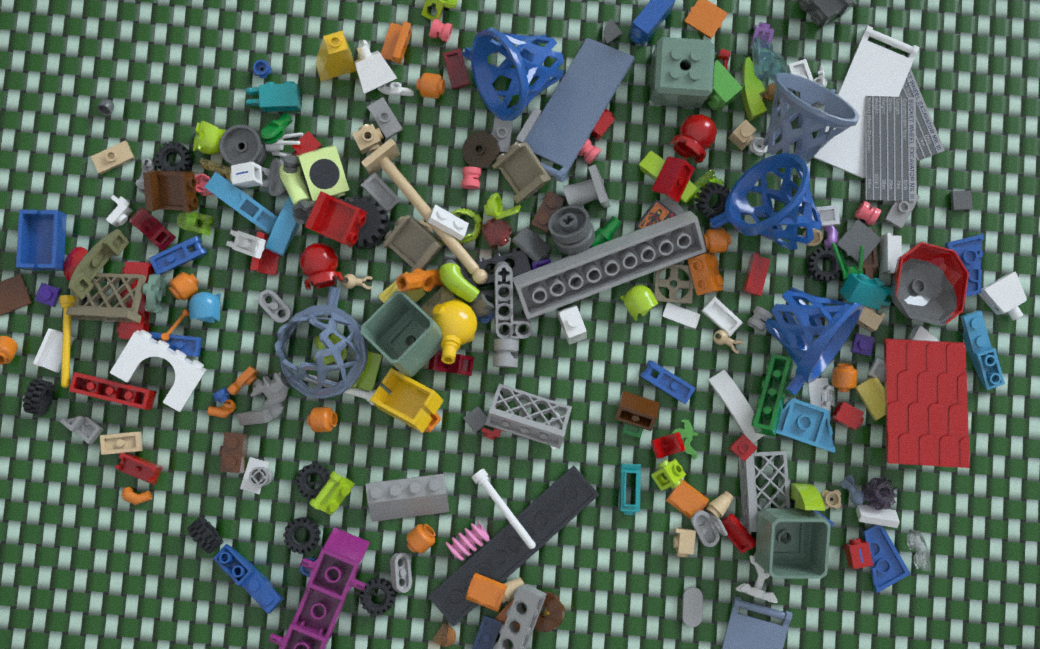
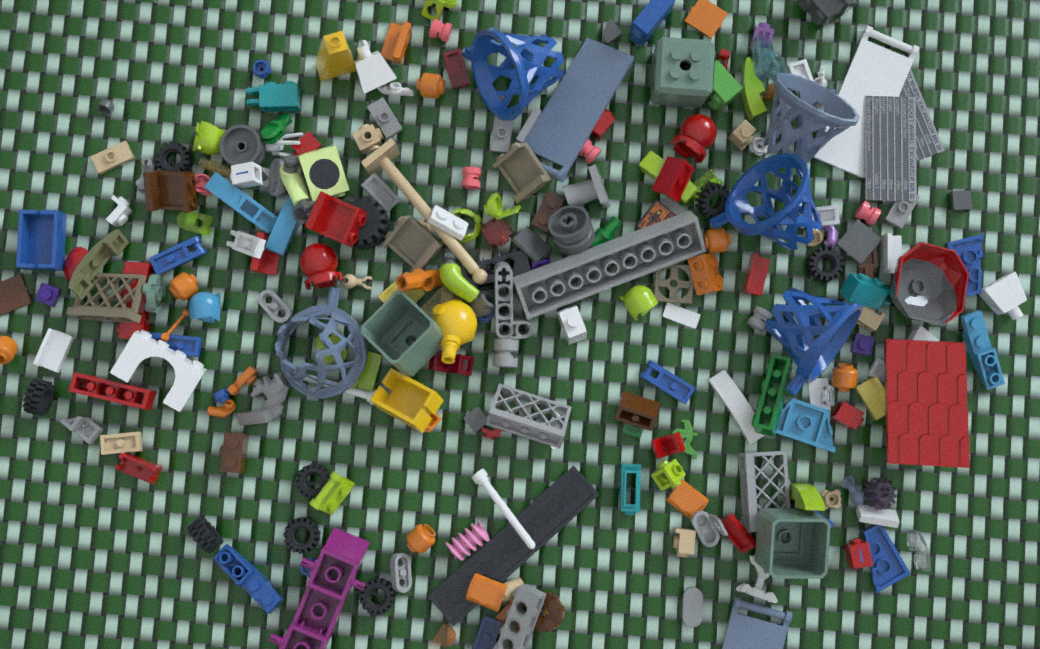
yellow piece [59,295,76,388] -> none
orange arm [121,487,152,505] -> none
dark red slope [129,207,176,251] -> none
white sticker [240,457,269,494] -> none
light grey wheel [249,467,273,487] -> none
orange head [307,407,338,432] -> none
light grey slope [366,473,449,522] -> none
dark brown plate [462,131,500,169] -> none
white tile [701,297,743,337] -> none
tan cone [706,491,734,518] -> none
tan arm [713,330,744,353] -> none
red bracket [728,434,757,461] -> none
green plant [832,243,864,283] -> none

